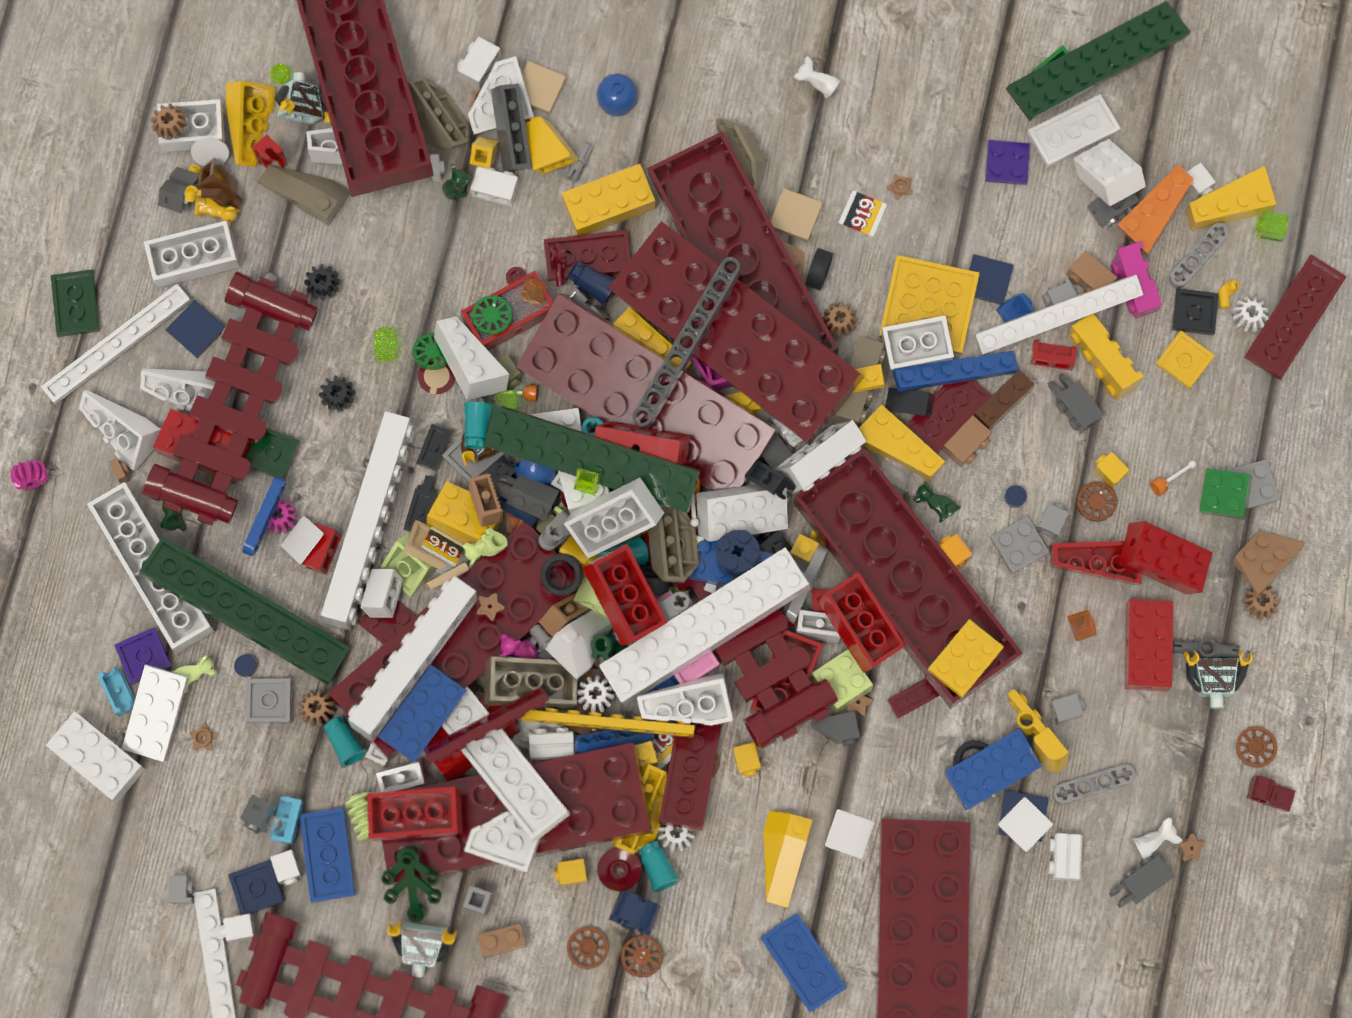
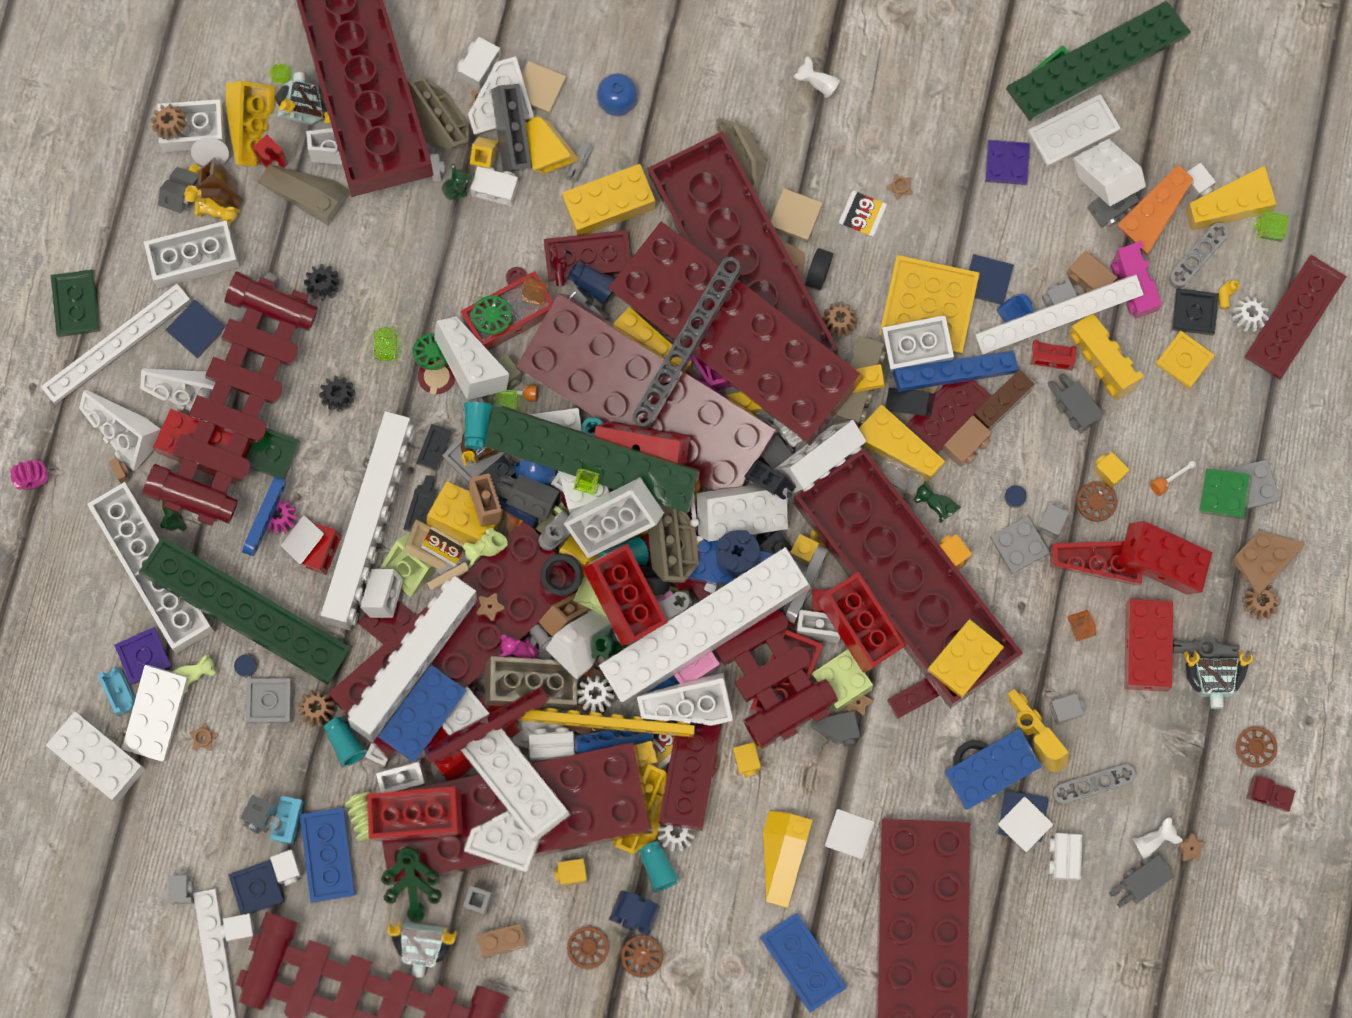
dark red dish [597,848,641,892] -> none

